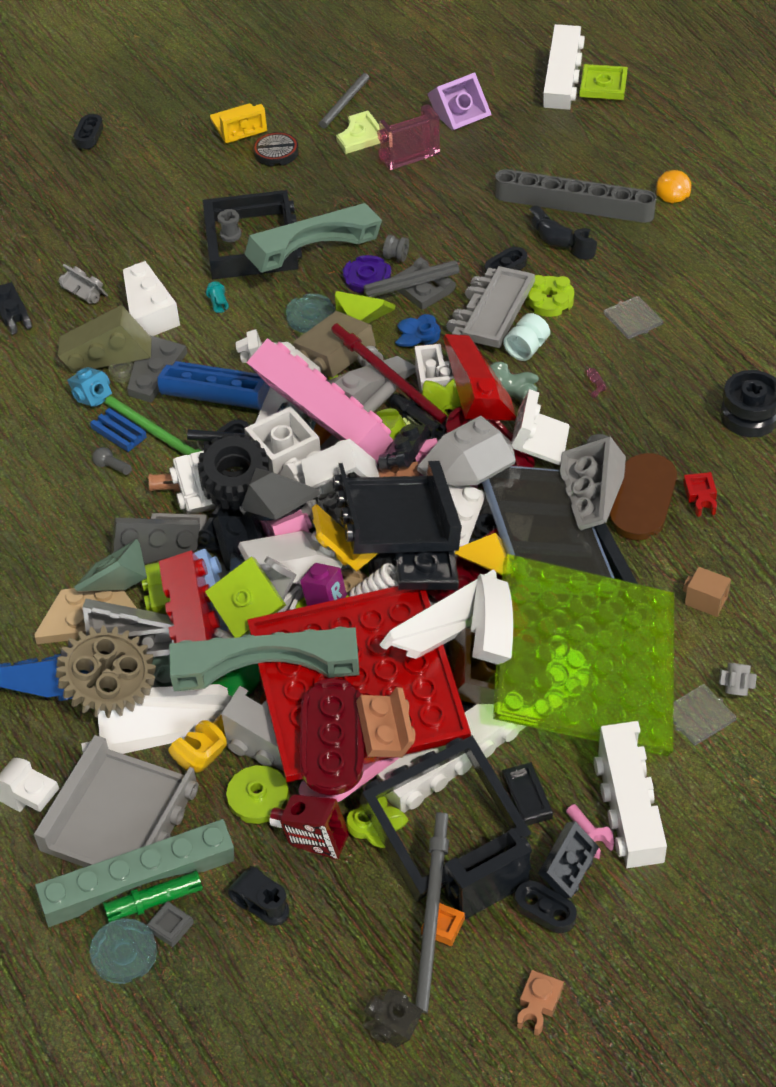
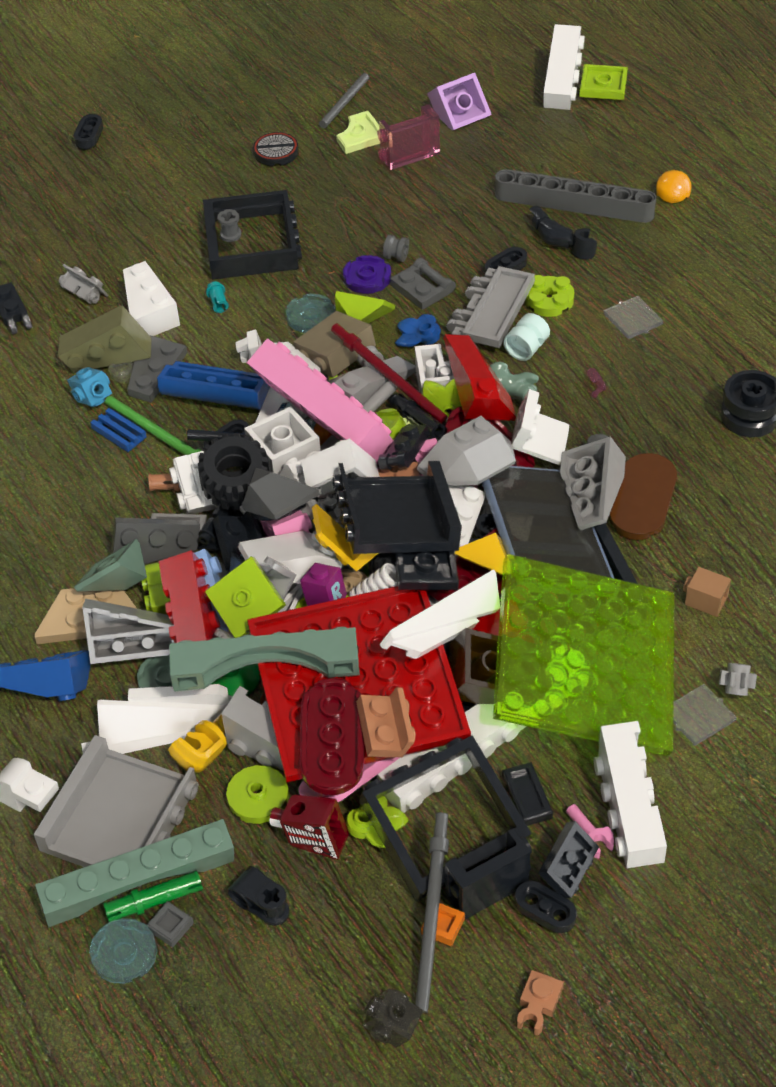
dark tan gear [56,625,156,718] -> none
dark grey bar [92,447,132,475] -> none
yellow bracket [210,103,267,143] -> none
sand green arch [245,203,382,273] -> none
dark grey axle [364,261,459,297] -> none
white slope [471,574,513,665] -> none
red plate [683,472,717,517] -> none

